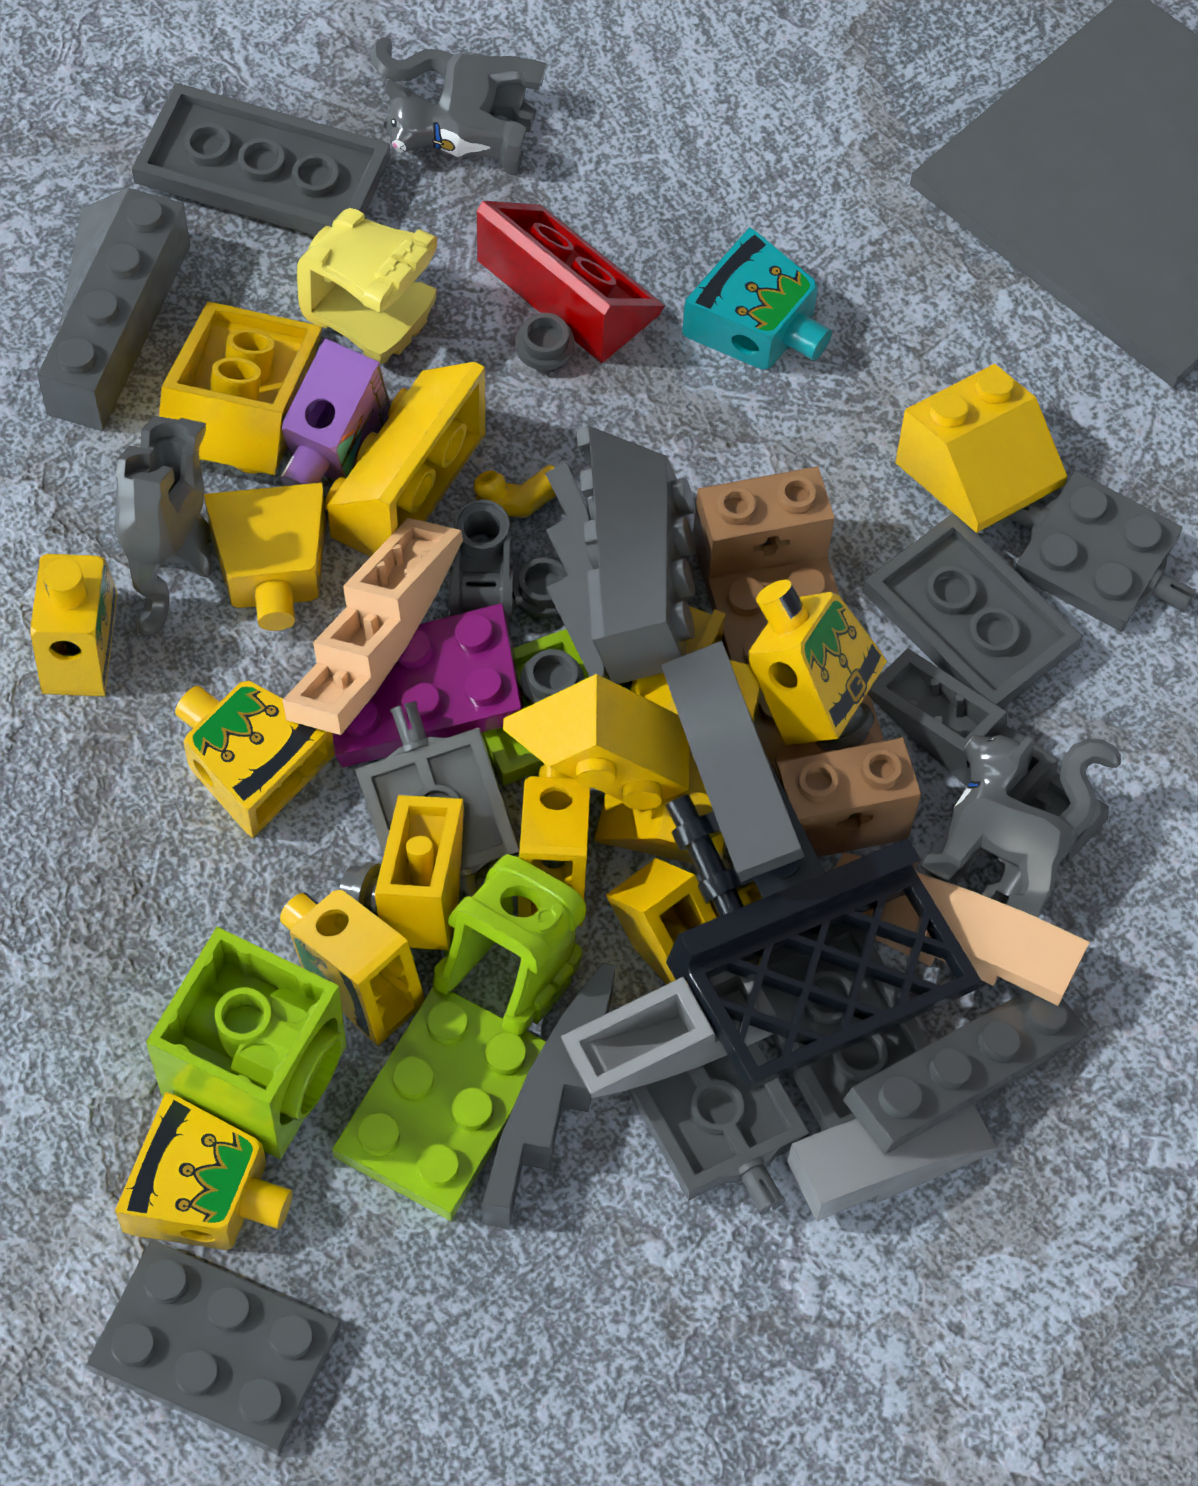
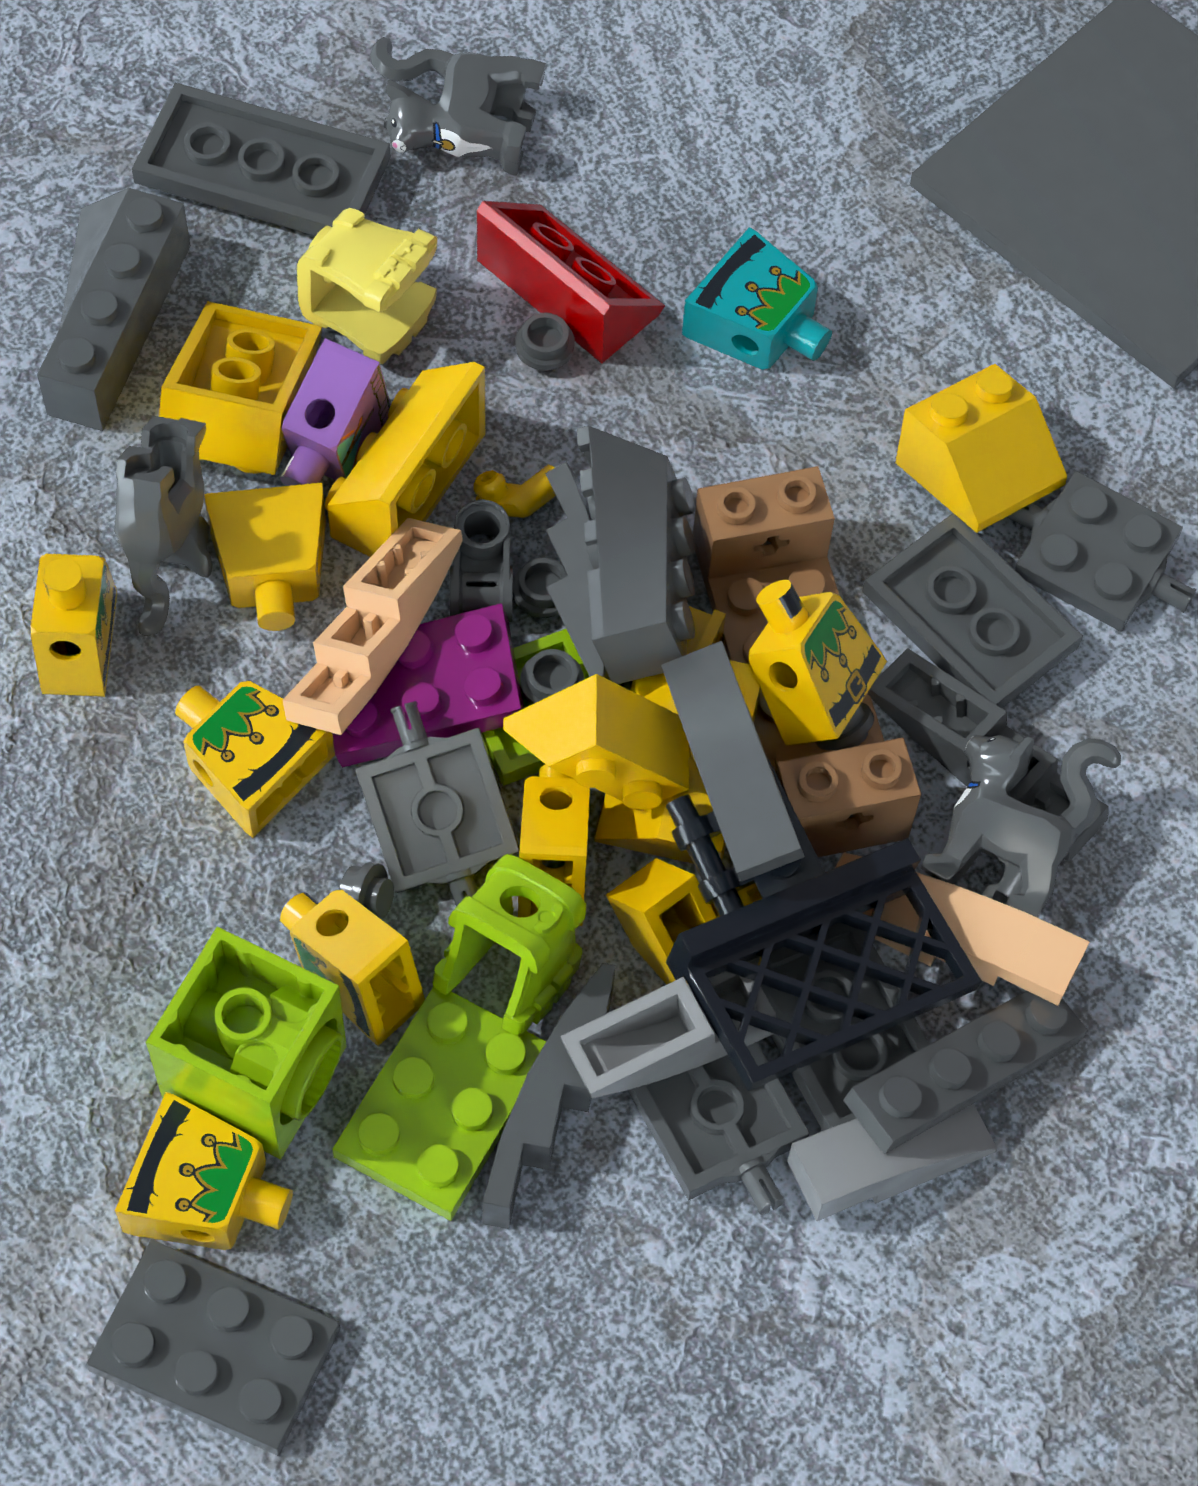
yellow slope [374,795,464,950] -> none

